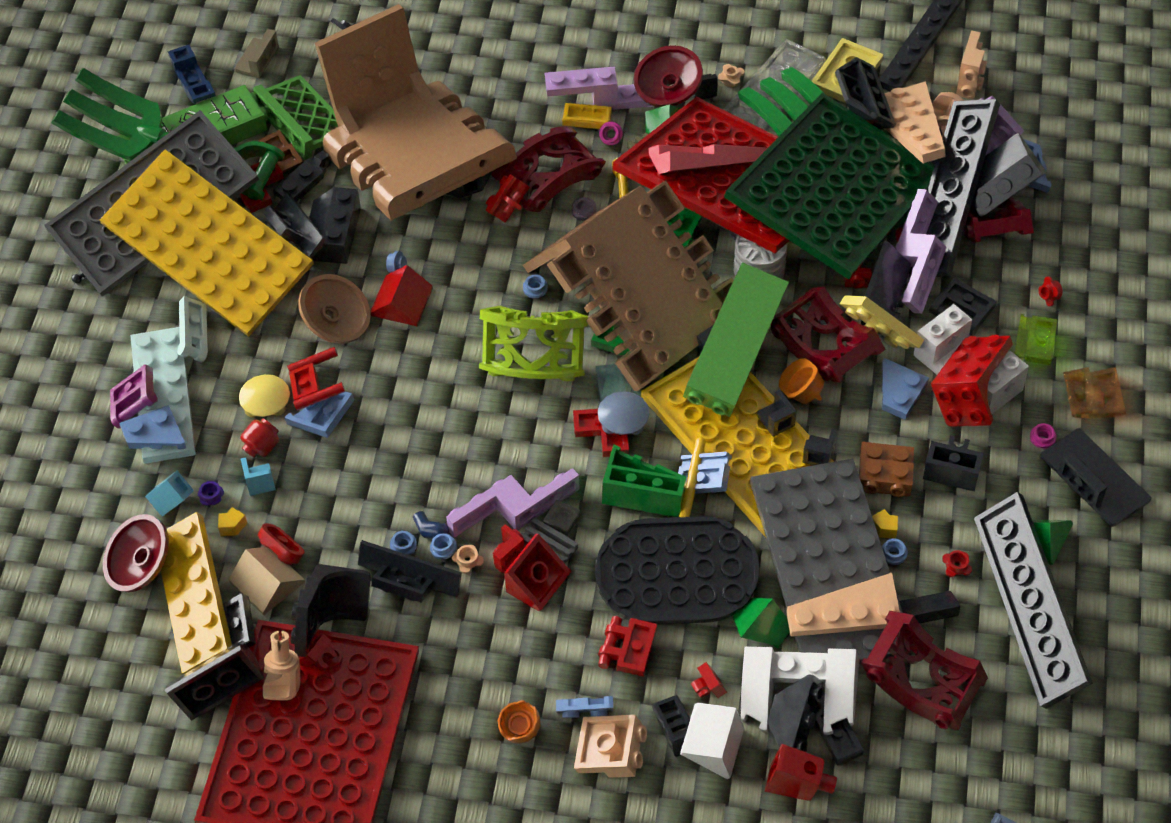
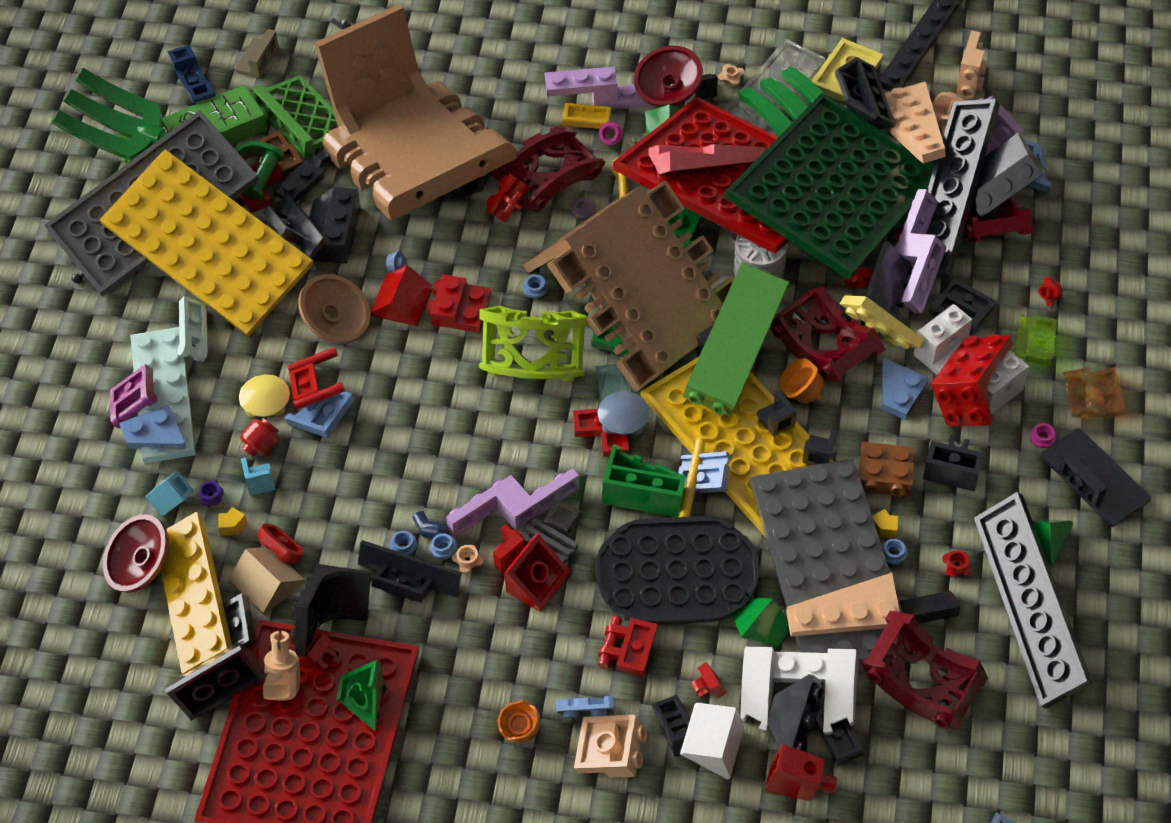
none -> green slope [336,660,384,731]
none -> red plate [427,274,492,333]

